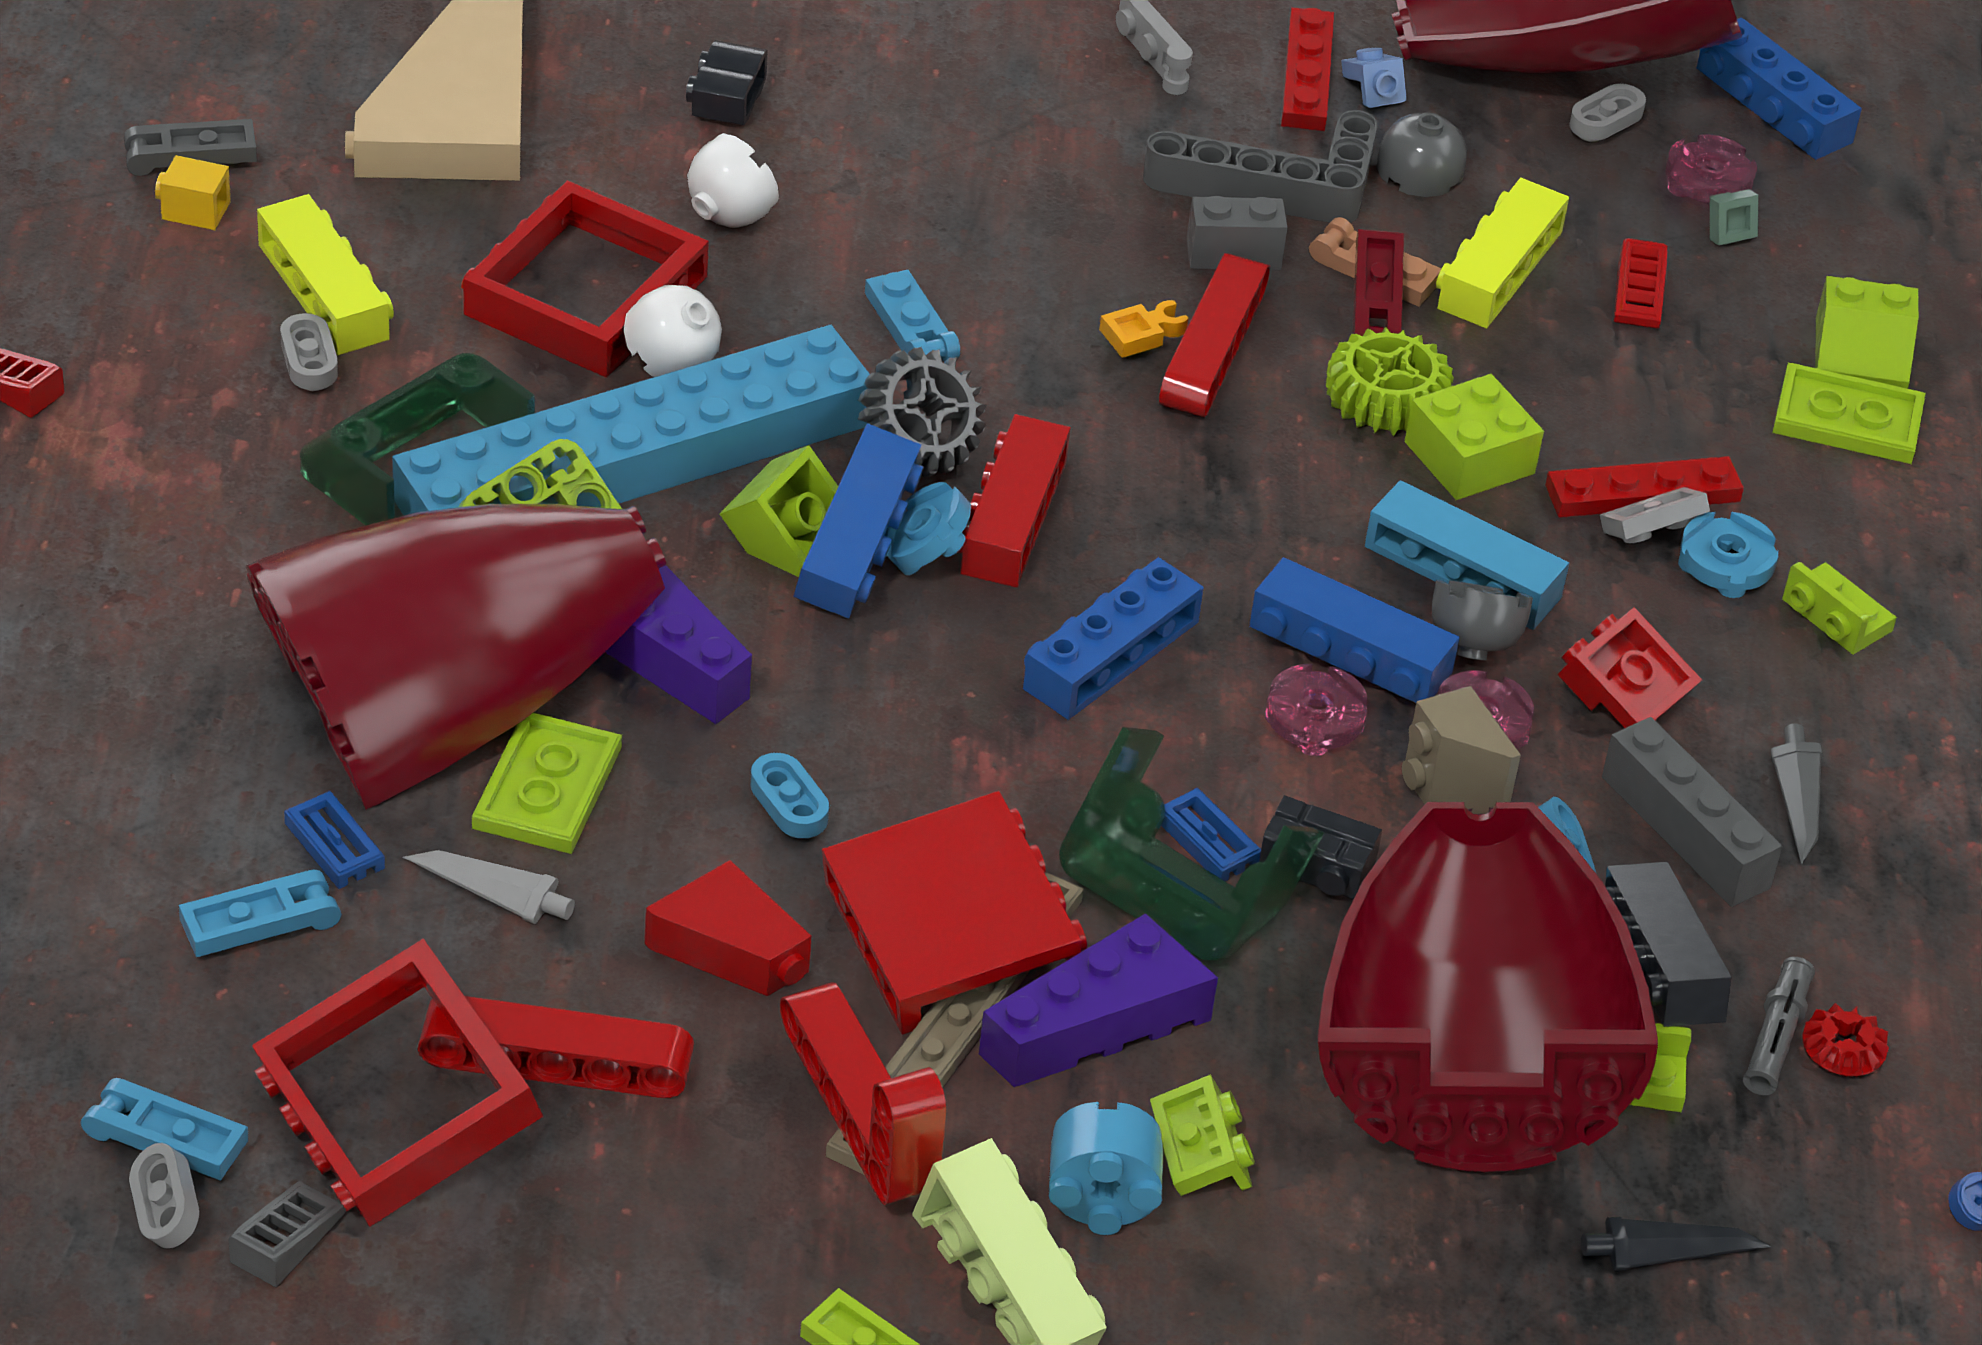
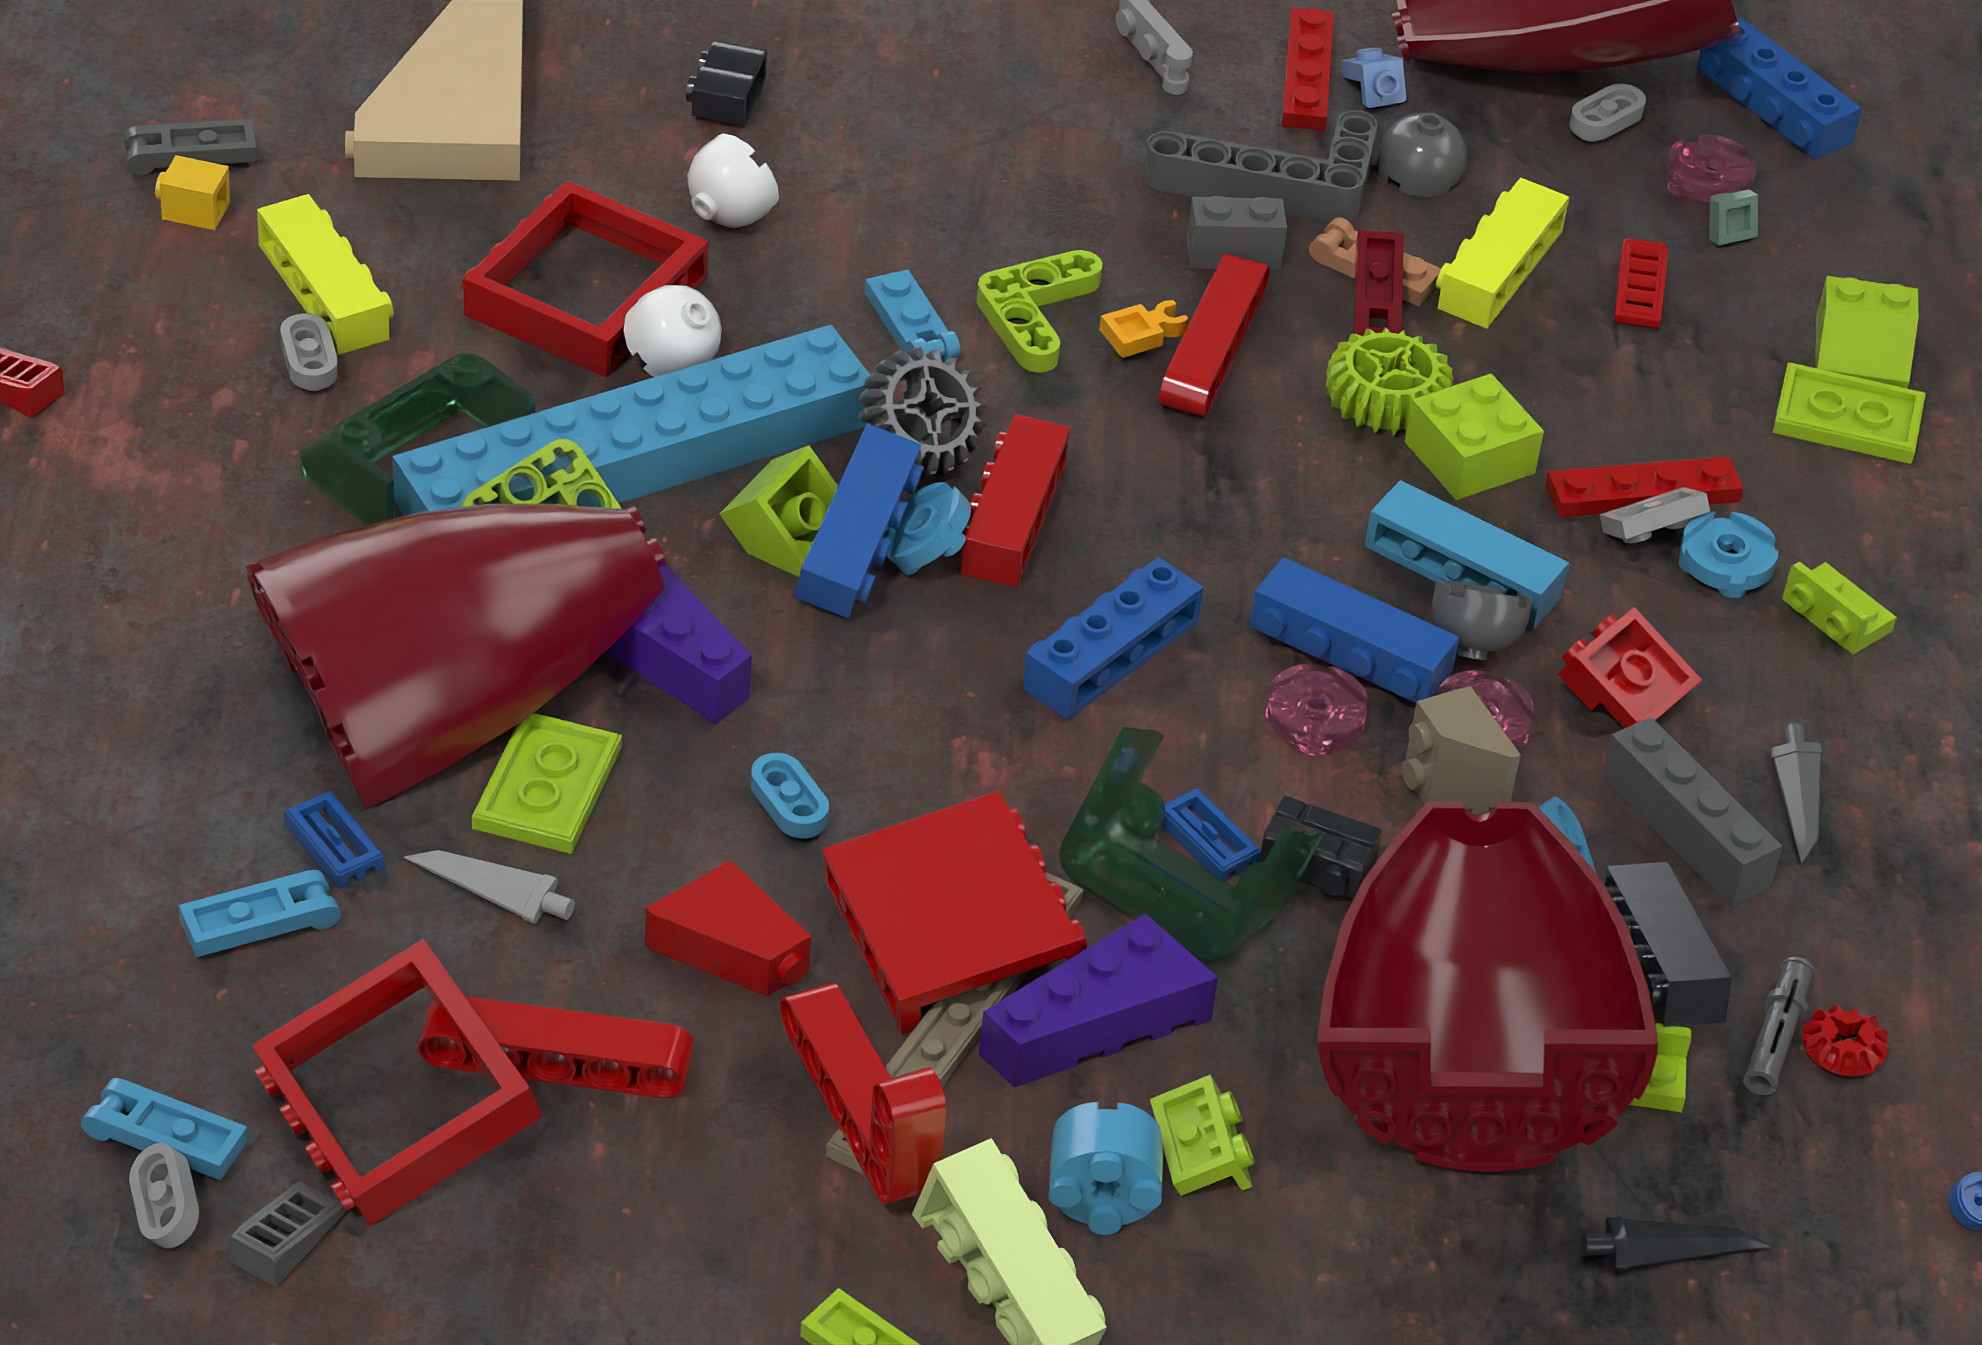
none -> lime beam [976,250,1103,373]

